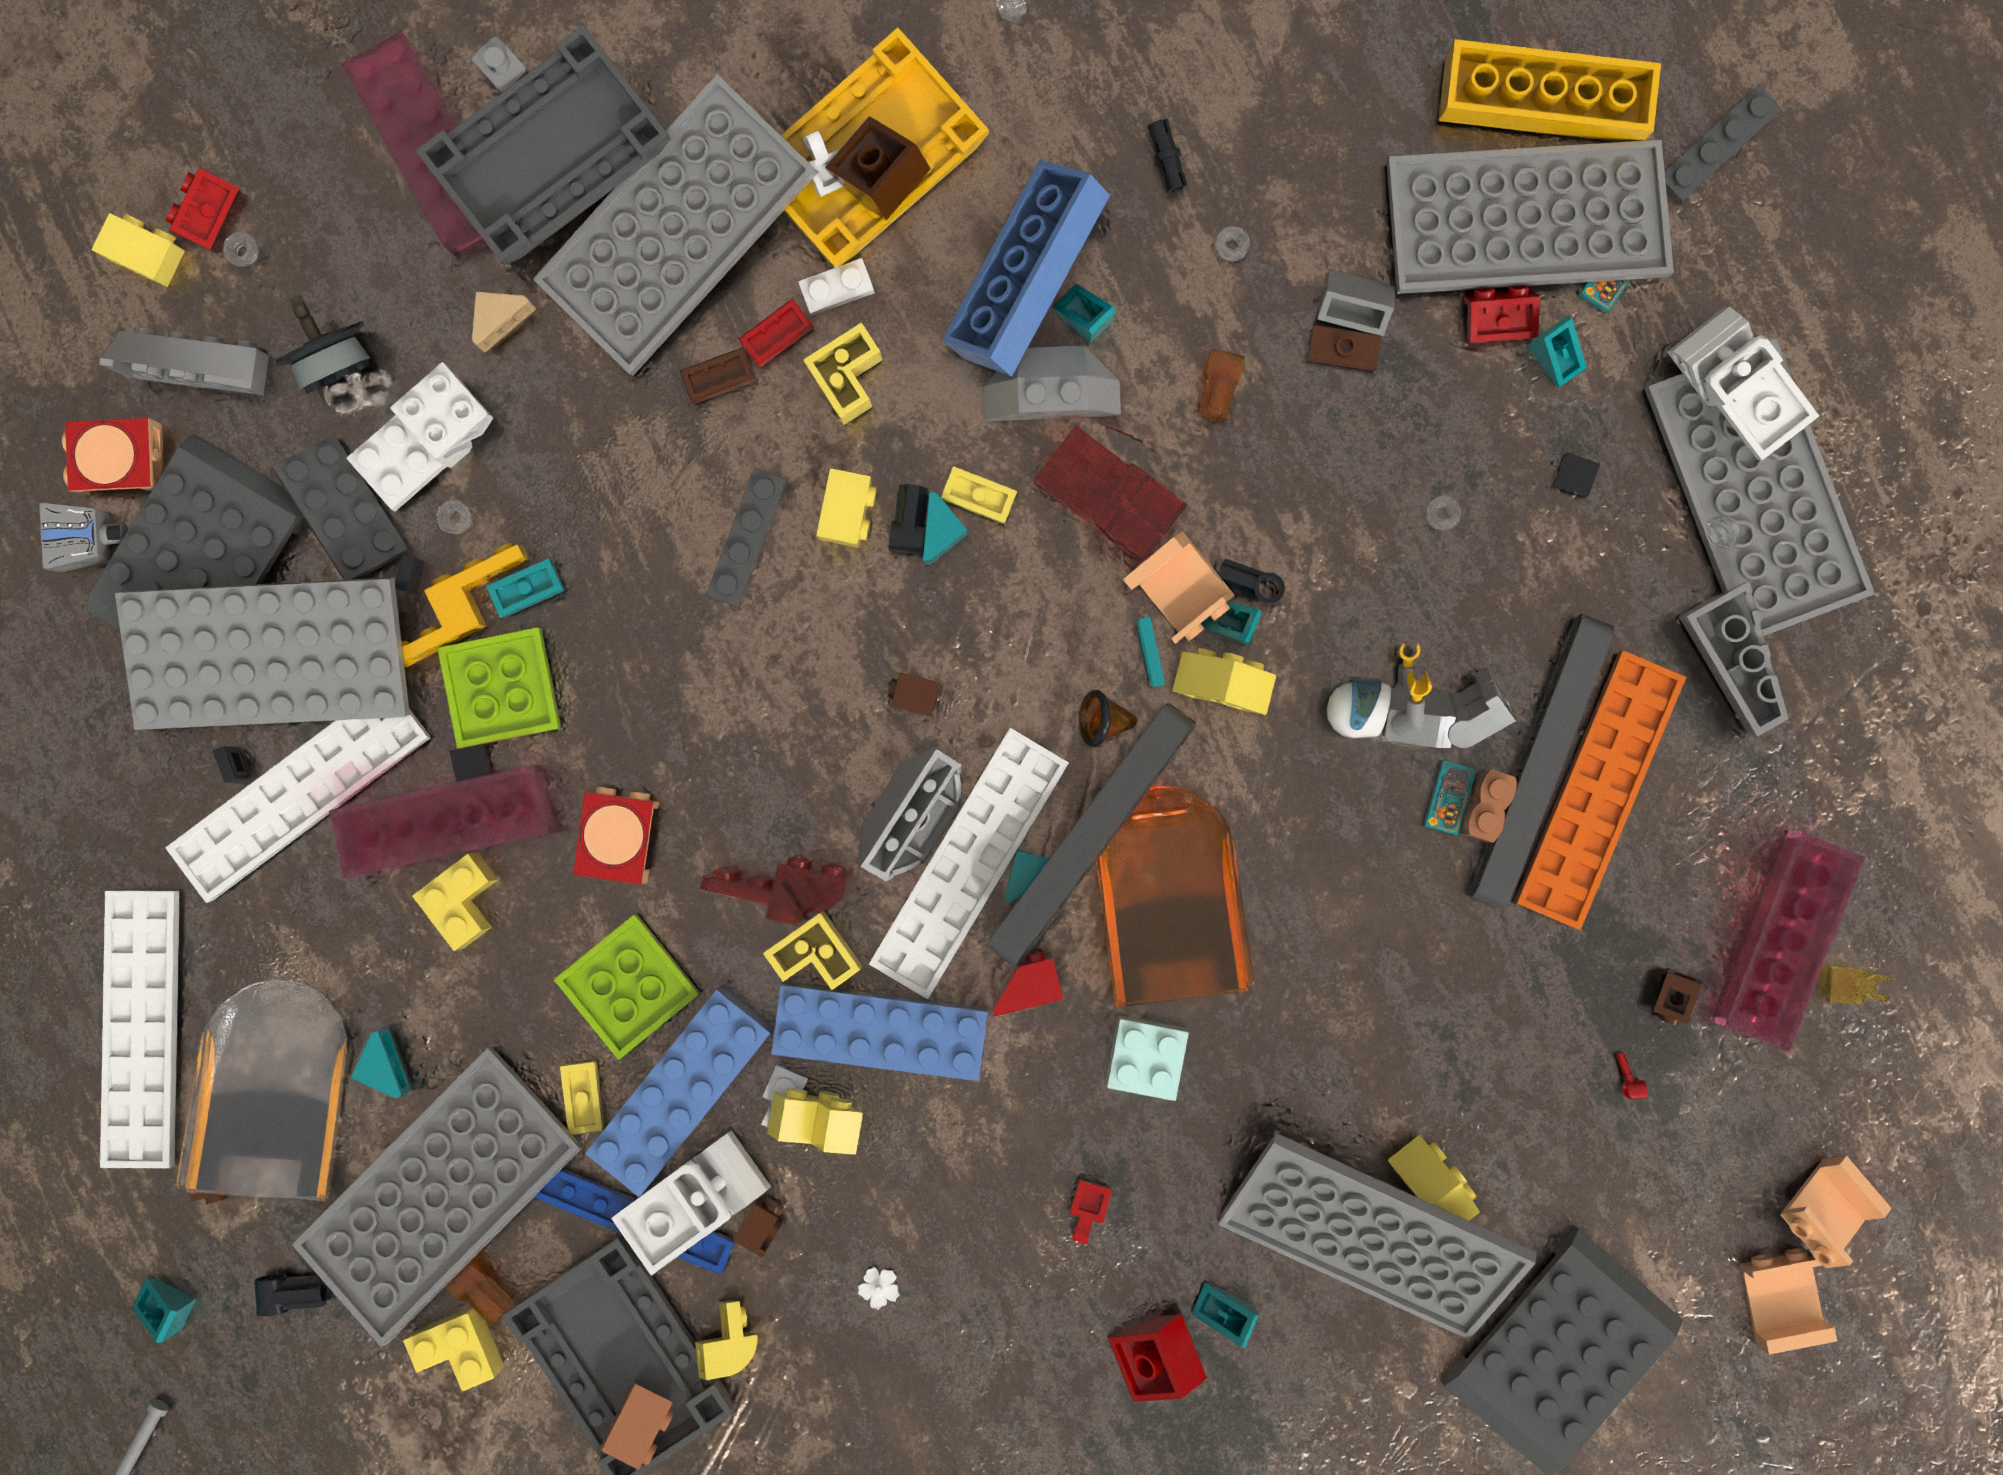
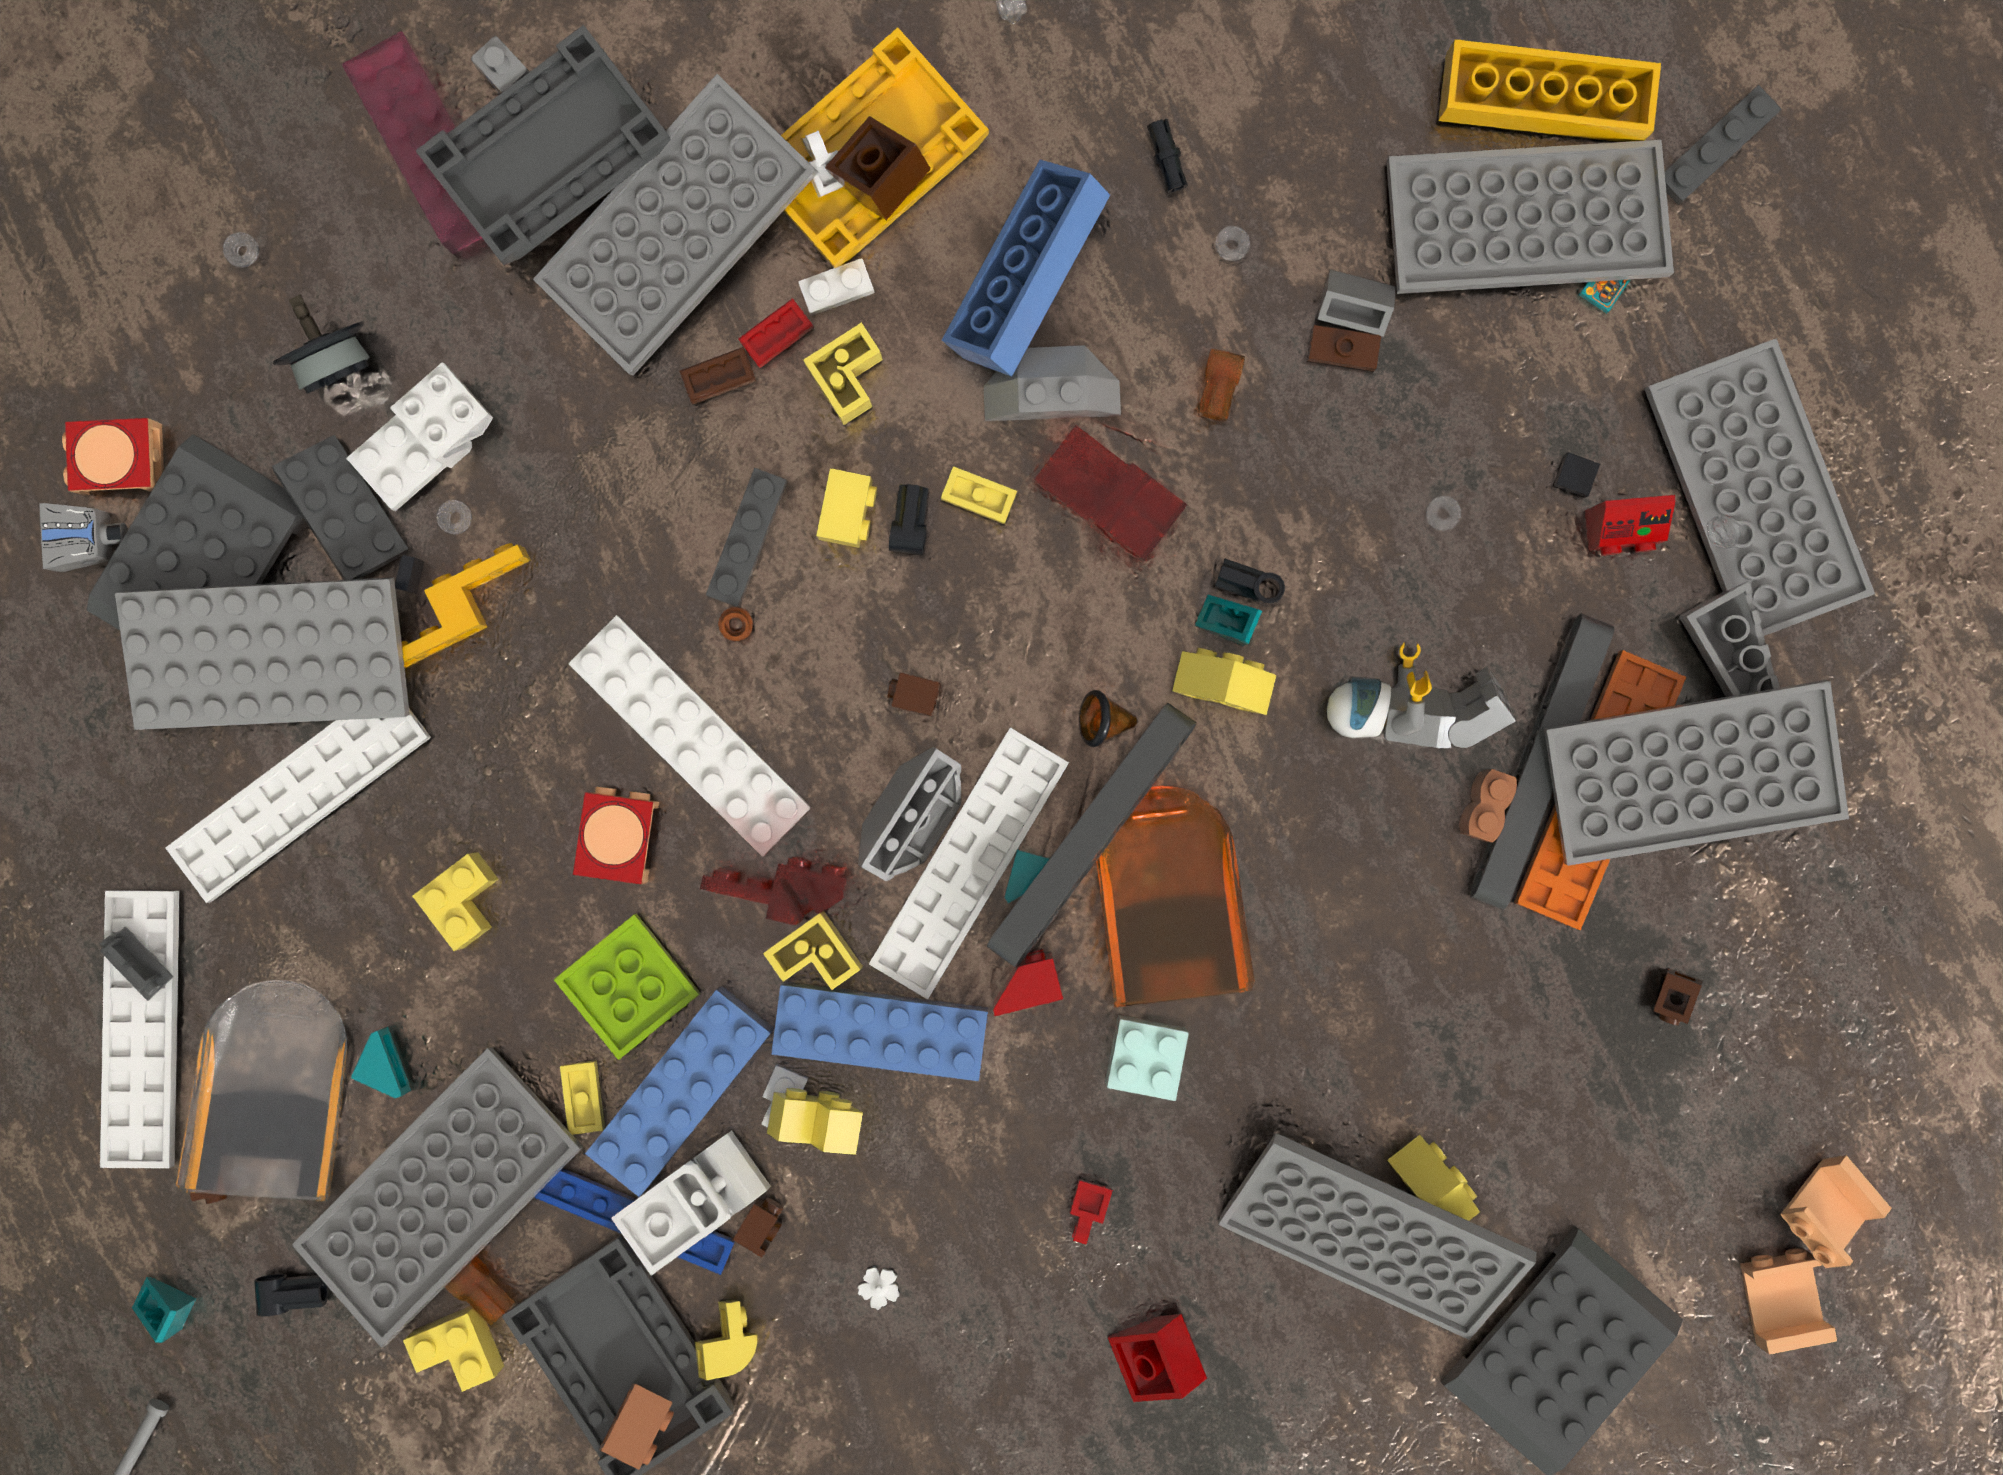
light yellow brick [92,213,185,288] -> none
light grey wedge [99,327,269,395] -> none
red bracket [165,168,239,250] -> none
black tile [212,746,249,783] -> none
clear pink brick [329,765,557,878] -> none
lime plate [437,627,561,749] -> none
black tile [449,744,493,784] -> none
tan slope [472,292,536,352] -> none
teal plate [486,558,565,618] -> none
teal slope [923,492,968,565] -> none
teal slope [1052,284,1116,345] -> none
light nougat panel [1123,531,1235,644] -> none
teal tile [1135,617,1165,688] -> none
teal slope [1191,1283,1259,1348] -> none
tile [1423,760,1476,836] -> none
red bracket [1464,286,1540,343] -> none
teal slope [1528,315,1587,388] -> none
red hand [1616,1052,1648,1099] -> none
white piece [1667,307,1819,460] -> none
clear pink brick [1710,830,1865,1052] -> none
clear yellow plate [1825,966,1891,1004] -> none
none -> dark grey hinge [100,927,174,1001]
none -> white plate [568,615,812,857]
none -> dark orange plate [718,607,753,641]
none -> light grey plate [1544,680,1849,866]
none -> red slope [1585,495,1676,556]

